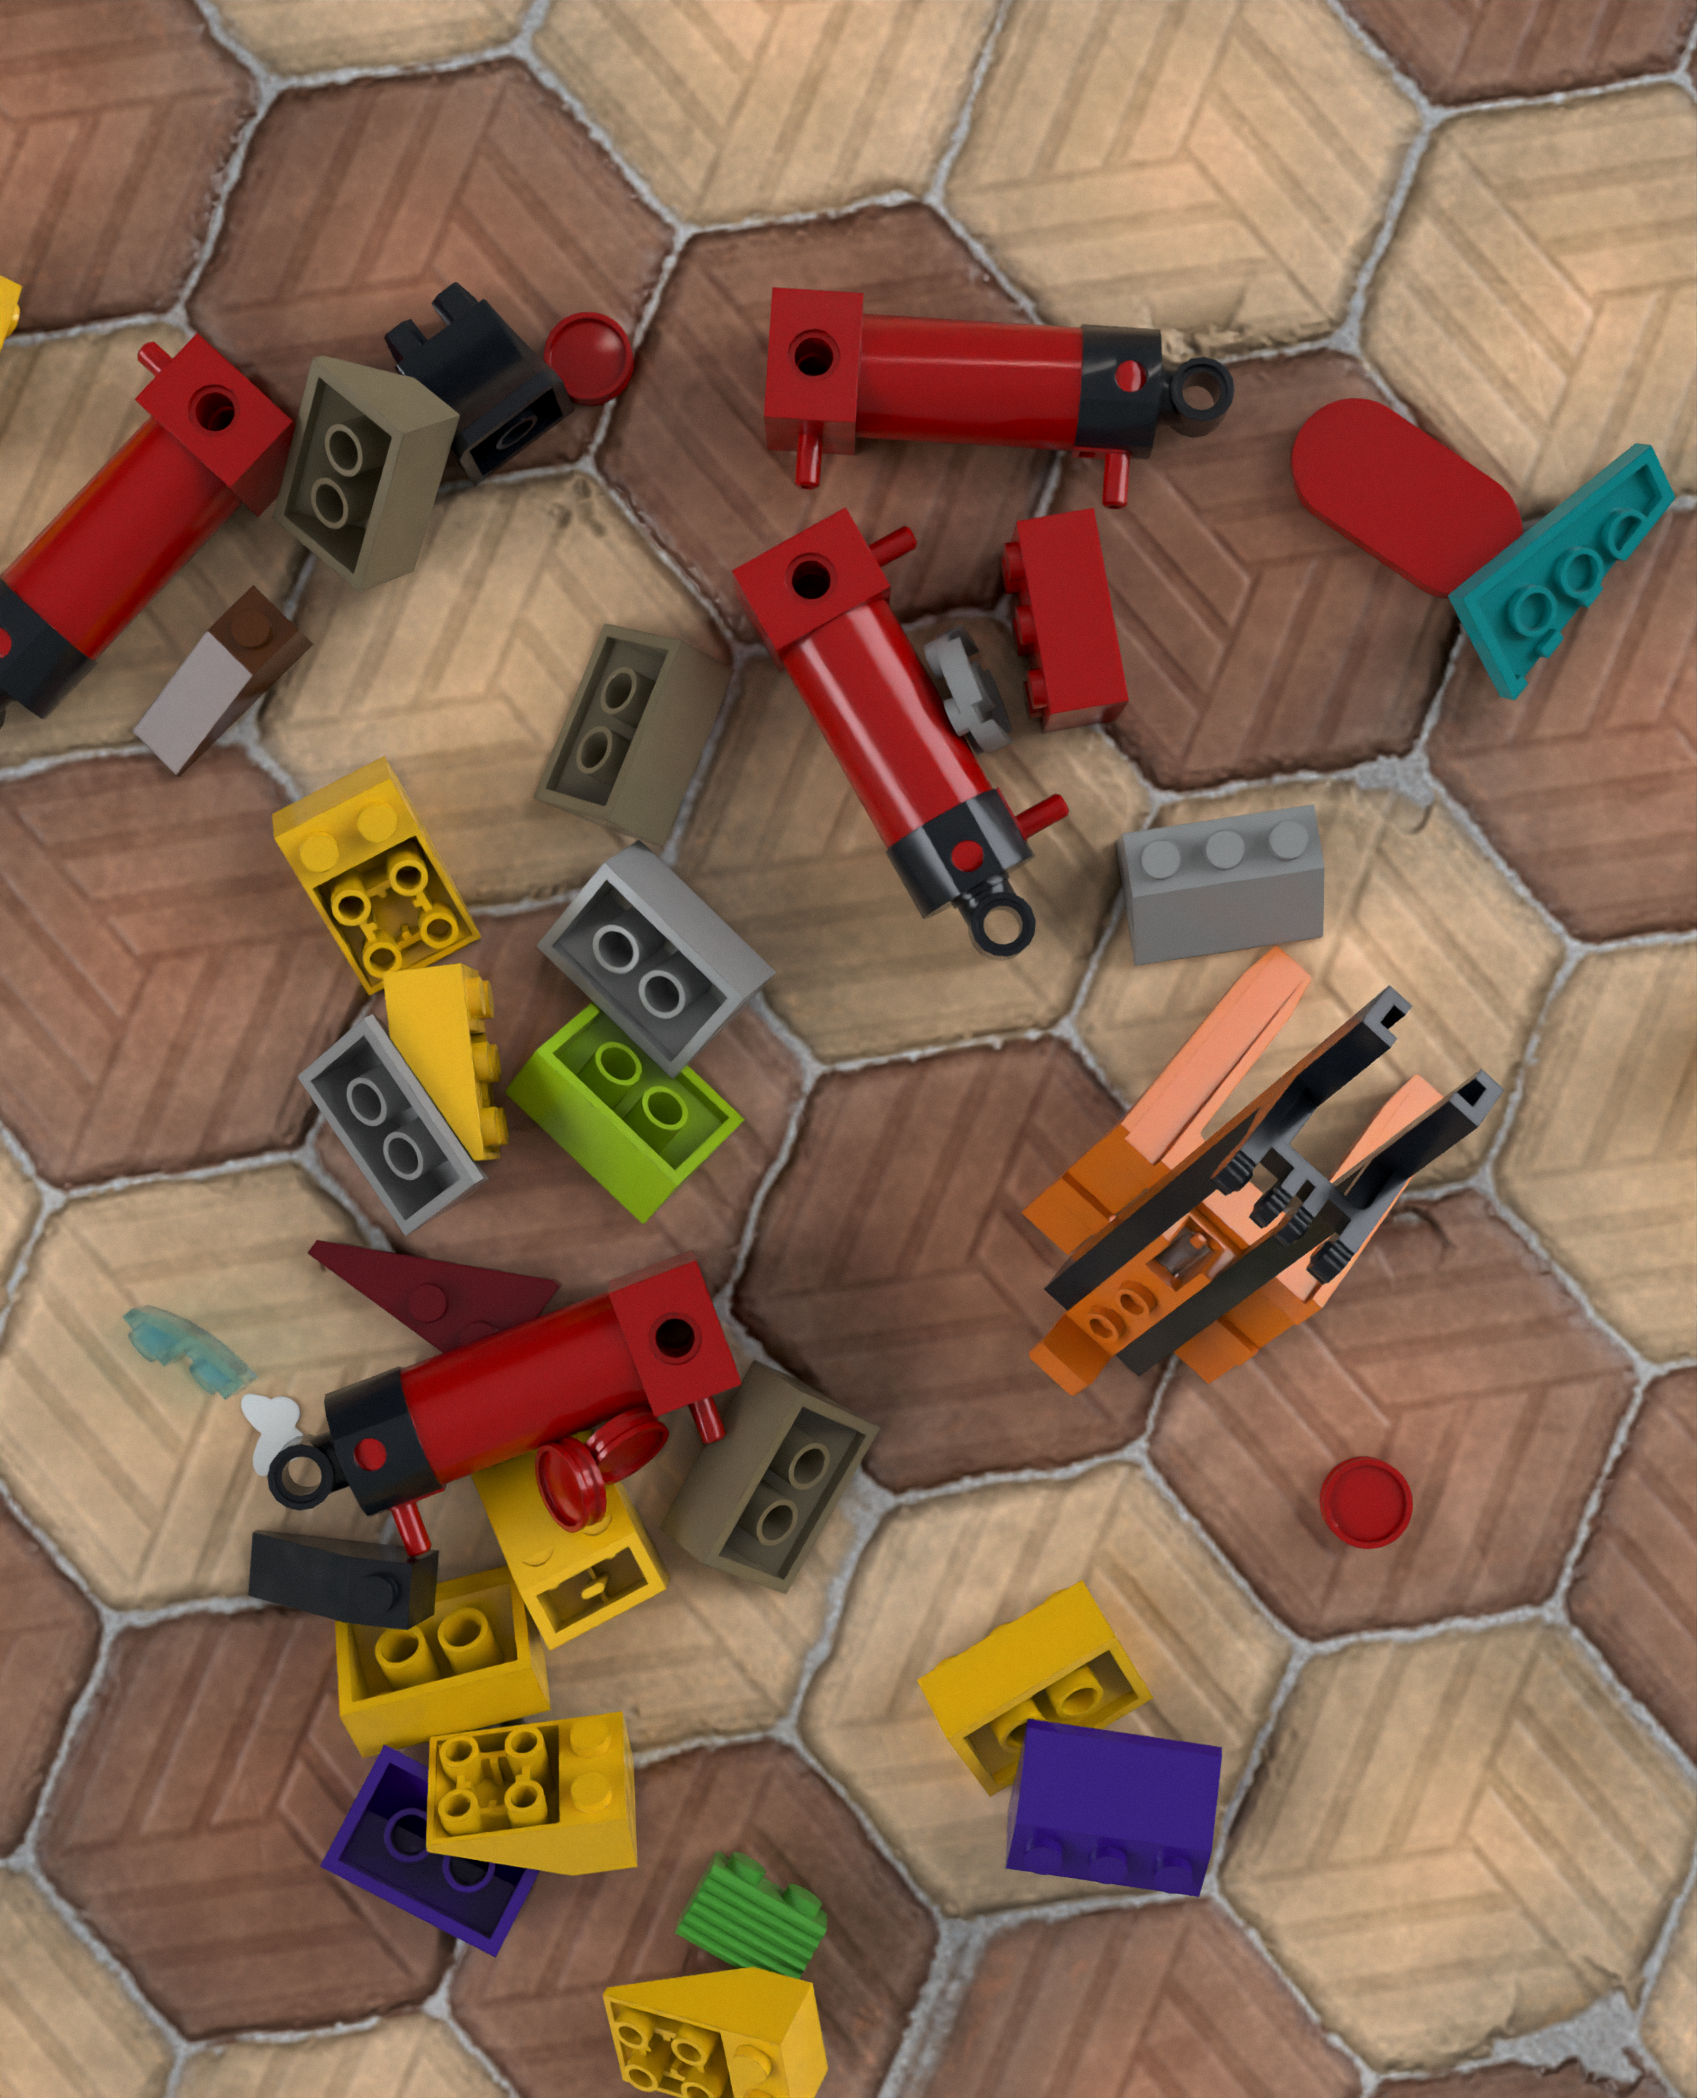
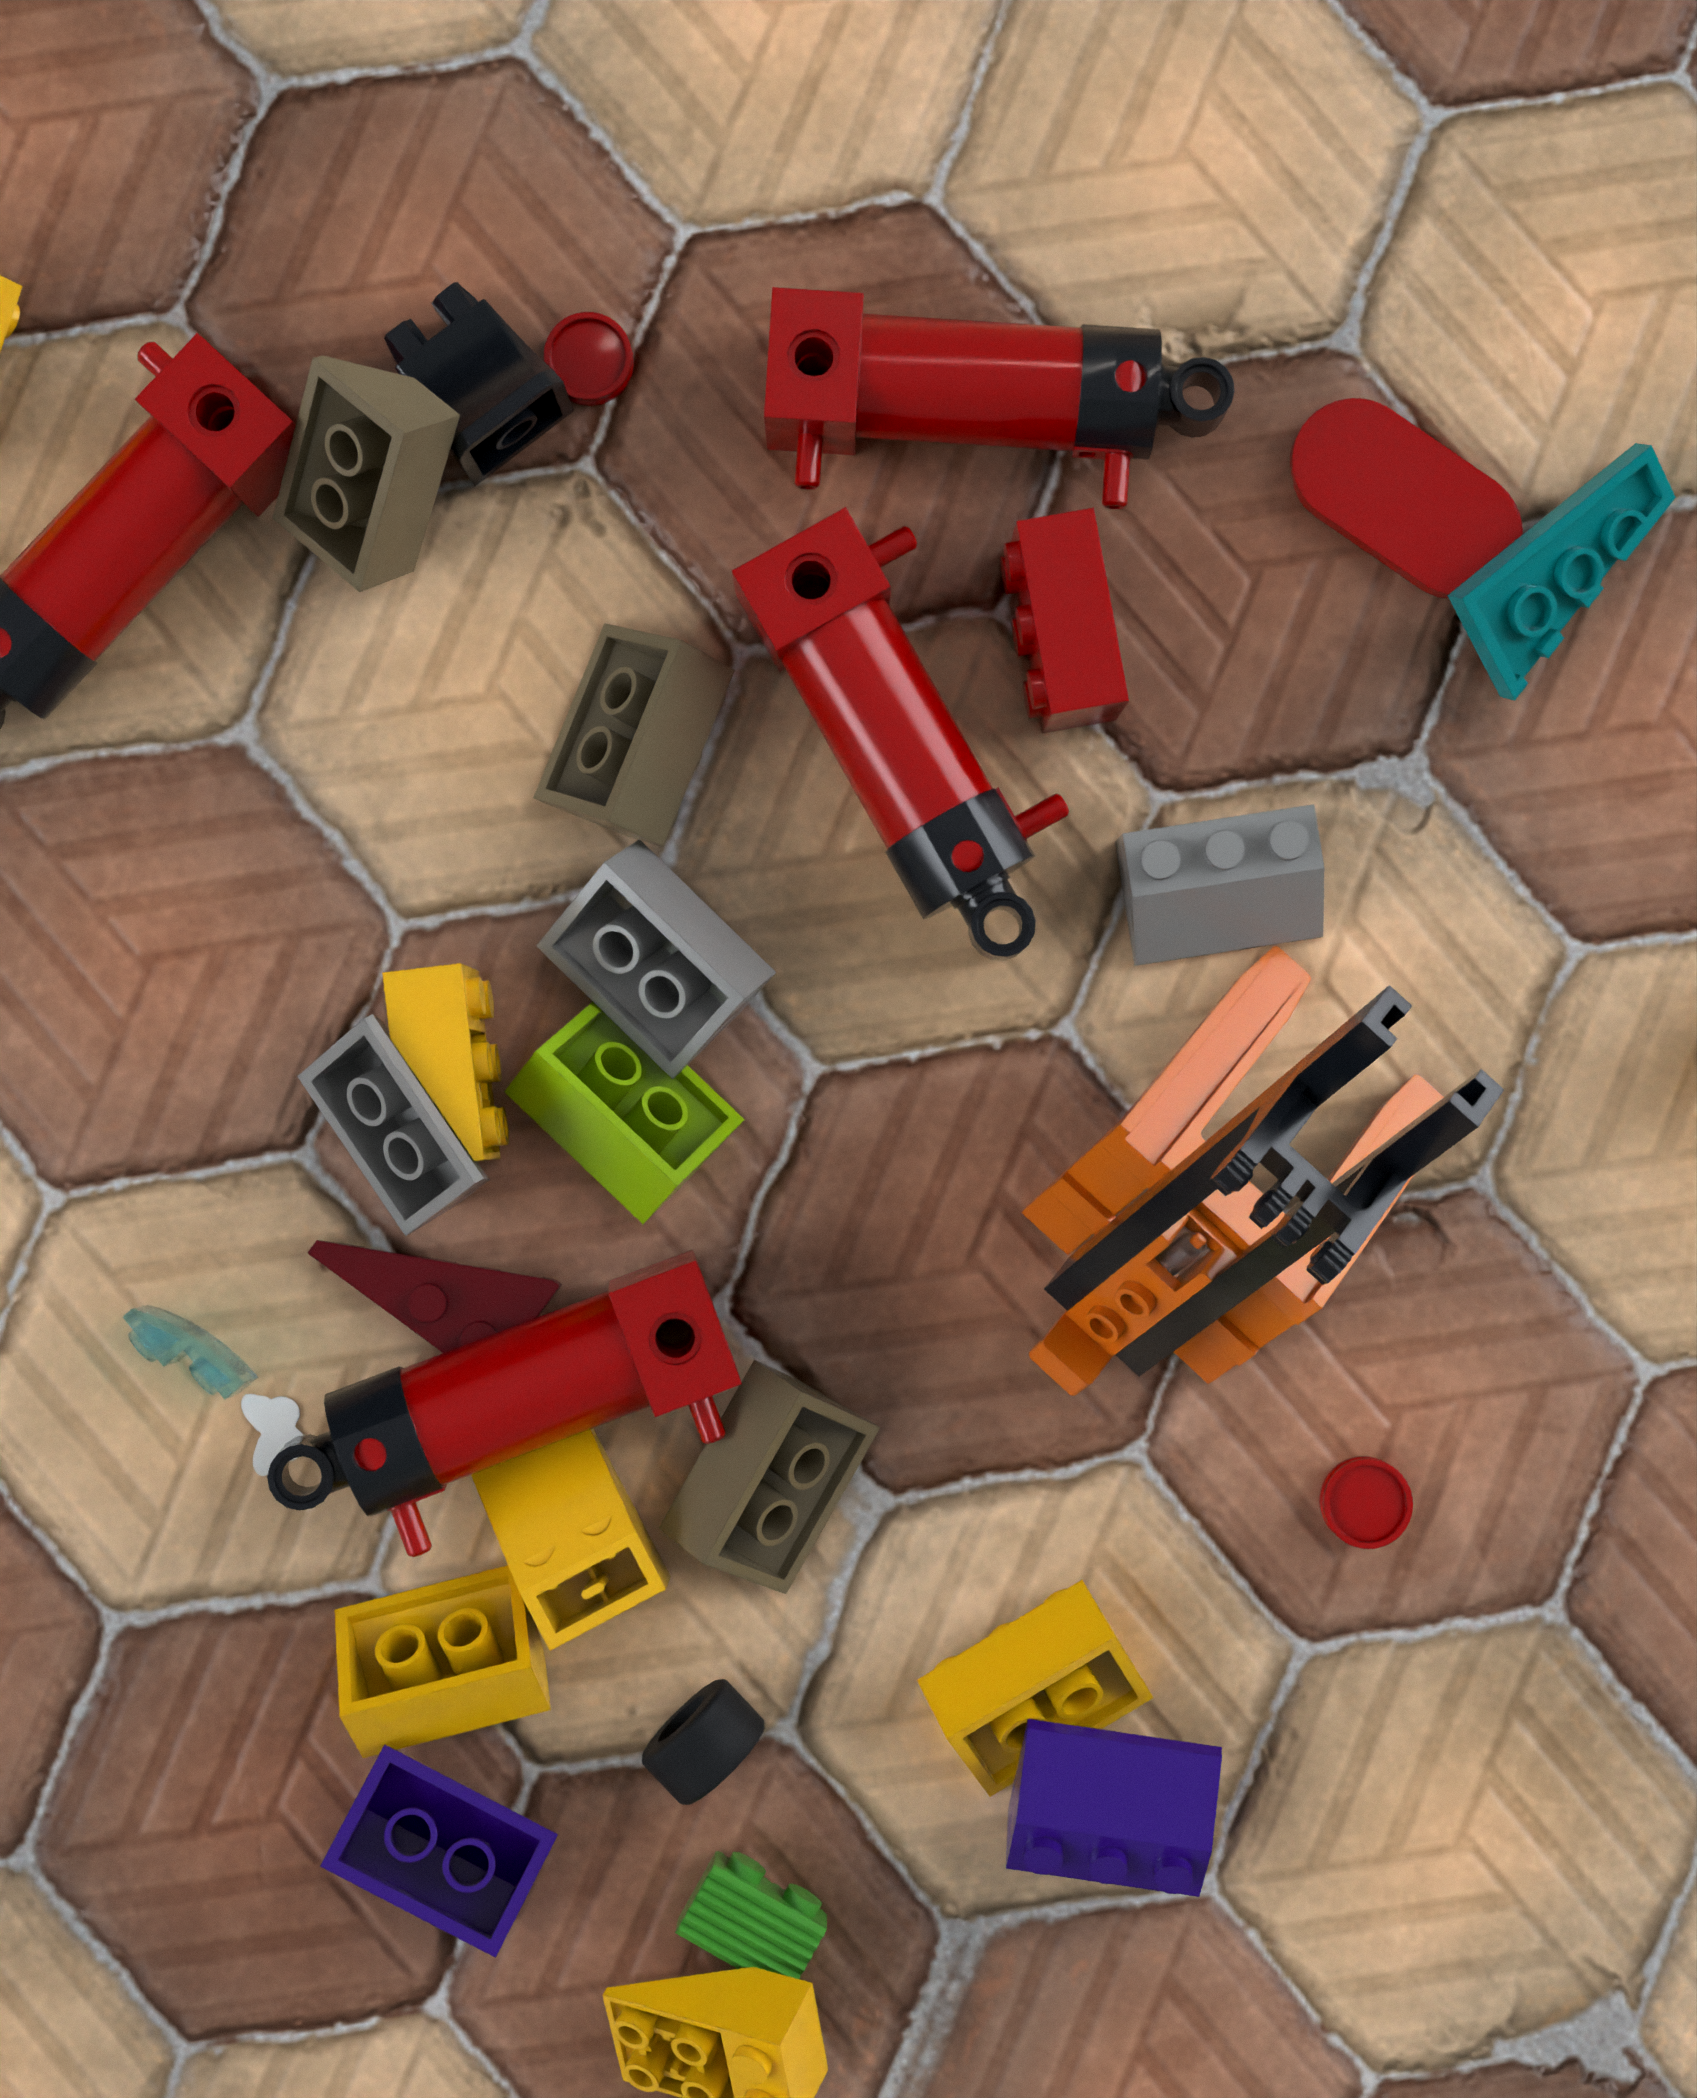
slope [132,585,313,777] -> none
black slope [248,1530,439,1630] -> none
yellow slope [272,756,481,996] -> none
yellow slope [426,1711,638,1876] -> none
red piece [535,1436,607,1533] -> none
red piece [584,1406,669,1486] -> none
light grey plate [923,625,1013,755] -> none
none -> black tyre [642,1679,765,1805]

